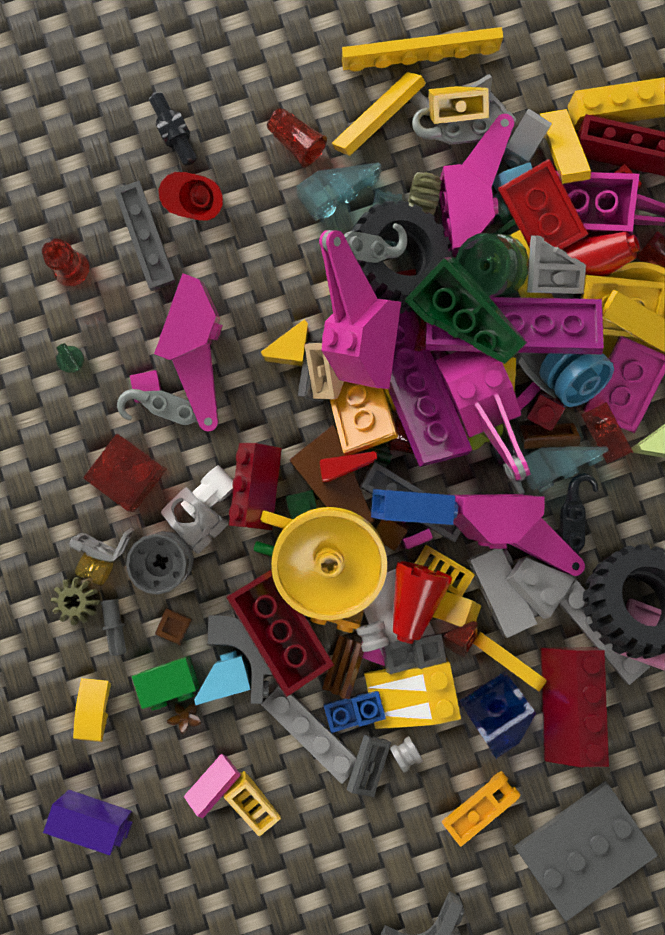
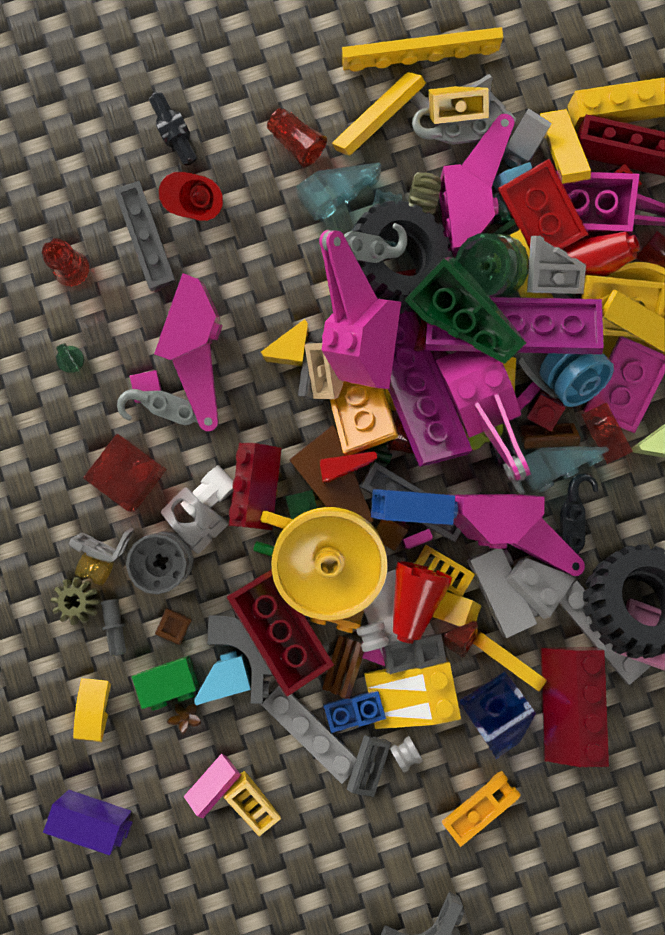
dark grey plate [514,781,658,922] -> none

